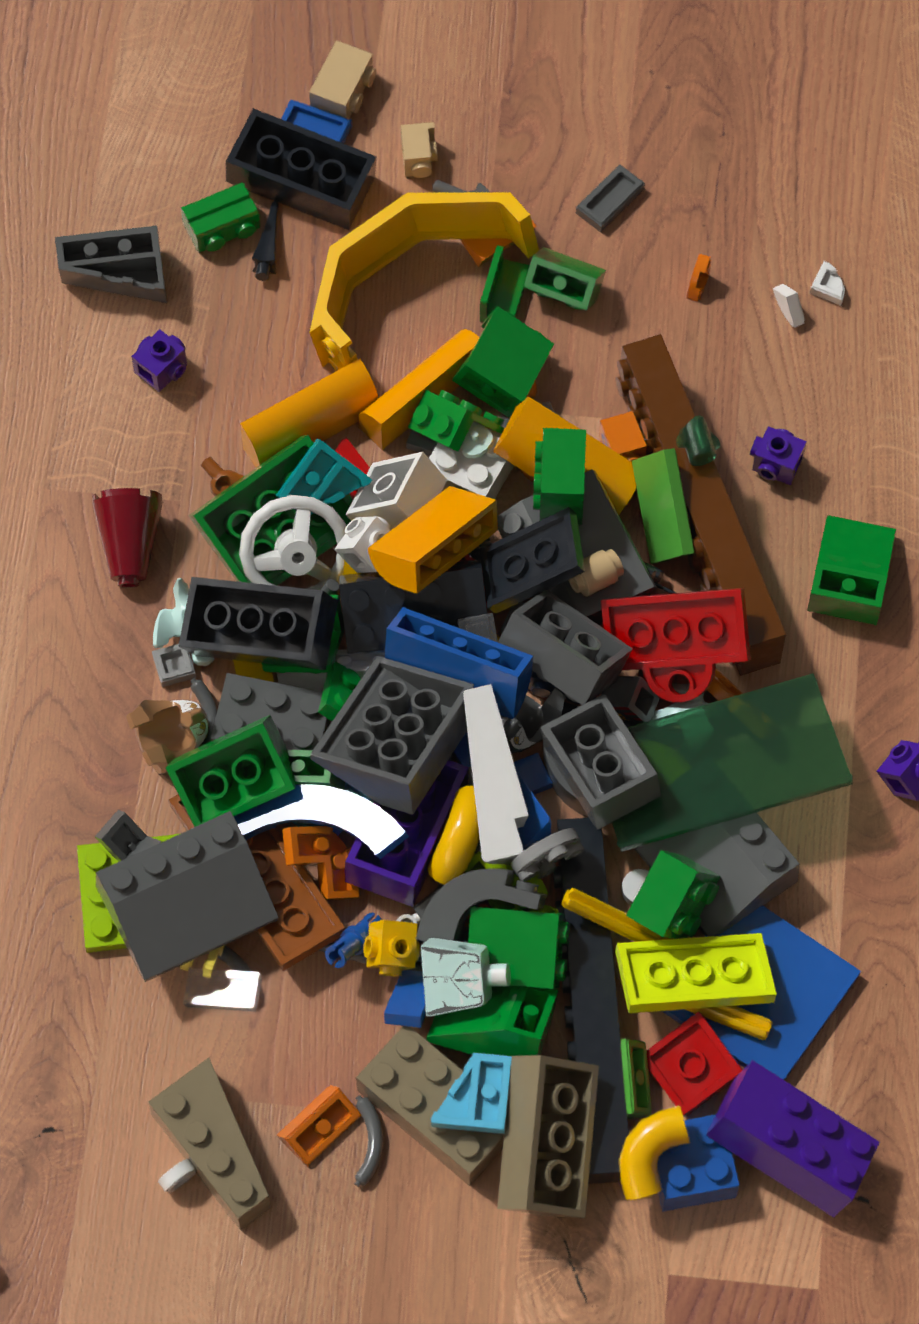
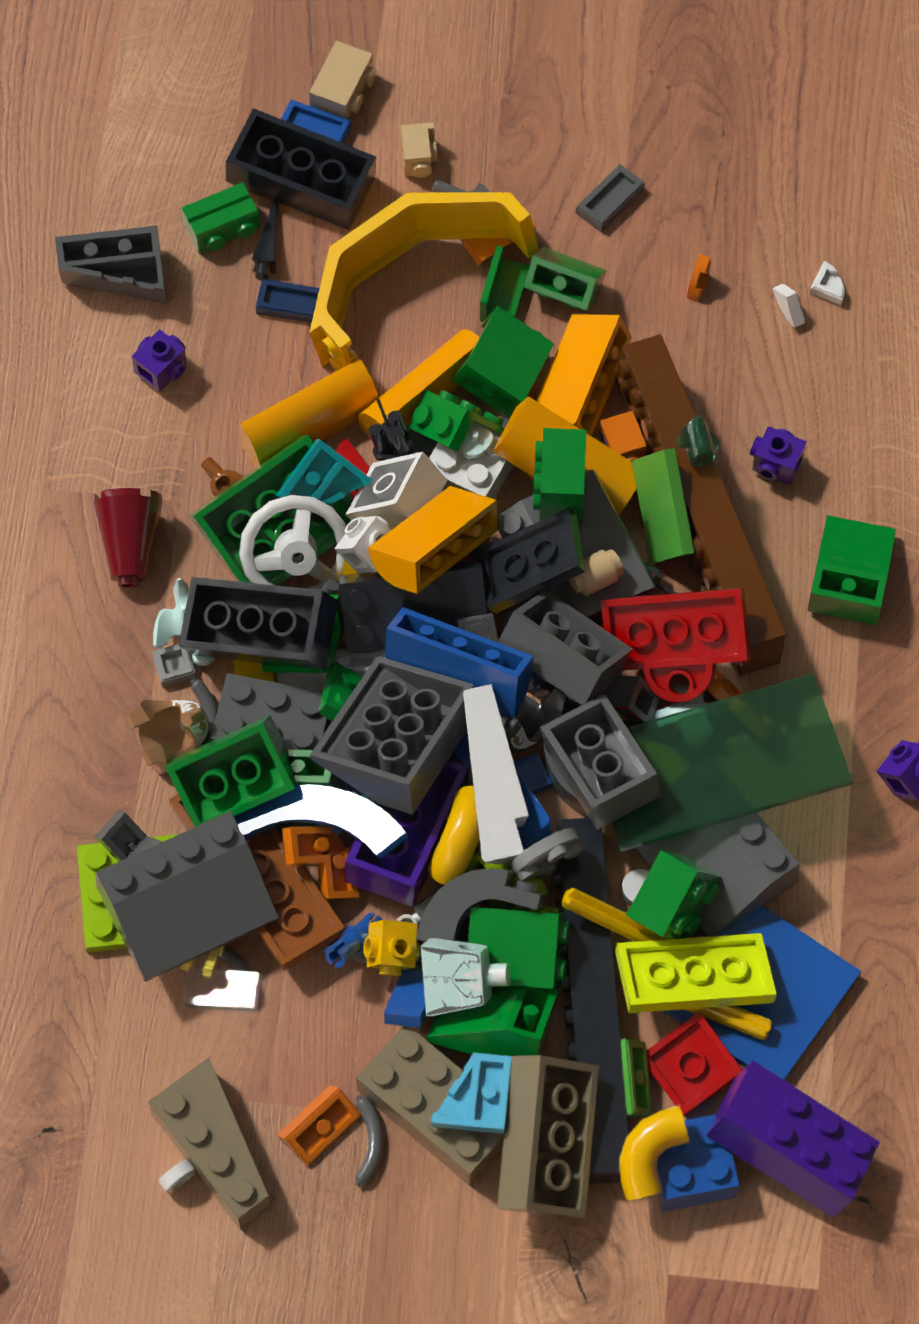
none -> dark blue tile [255,279,320,323]
none -> black piece [368,399,415,461]
none -> light orange brick [536,315,632,436]

